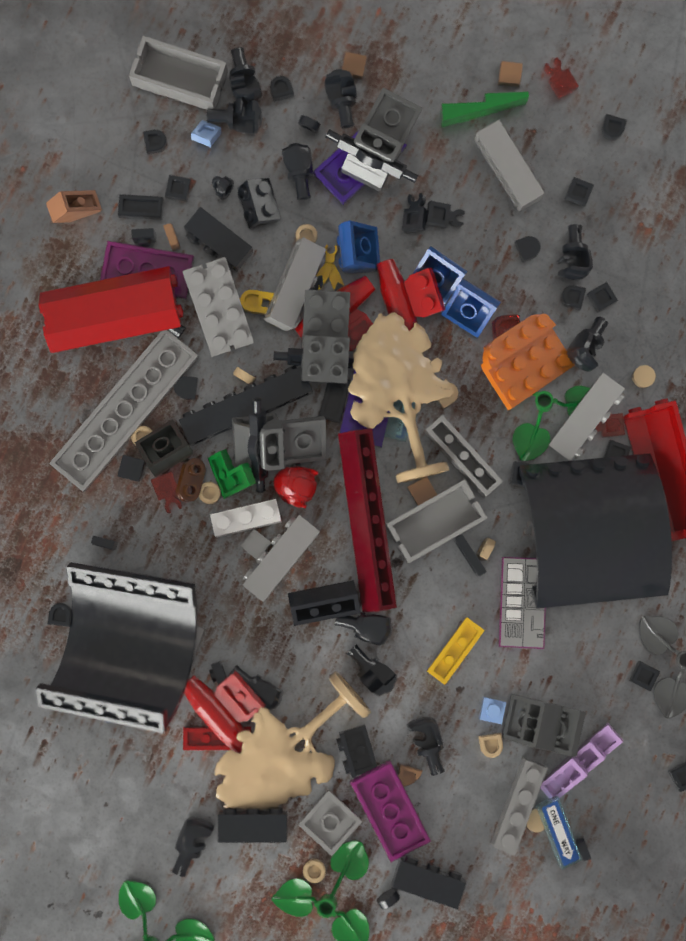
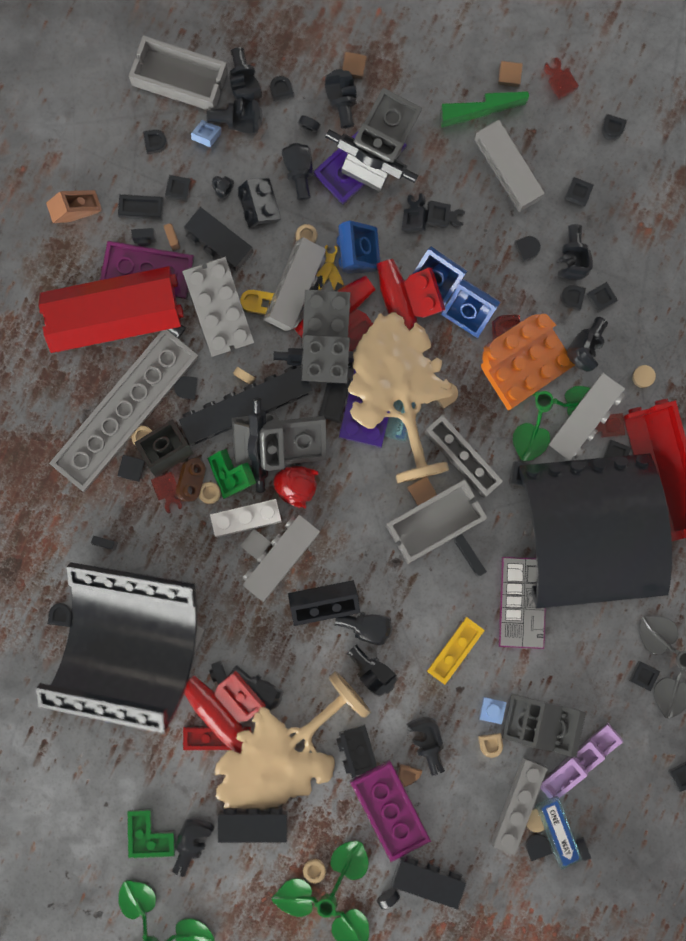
light grey plate [298,789,362,856] -> none
dark red brick [338,429,397,612] -> none
tan tile [476,537,496,561] -> none
none -> green plate [127,809,175,858]
none -> black tile [525,834,552,862]

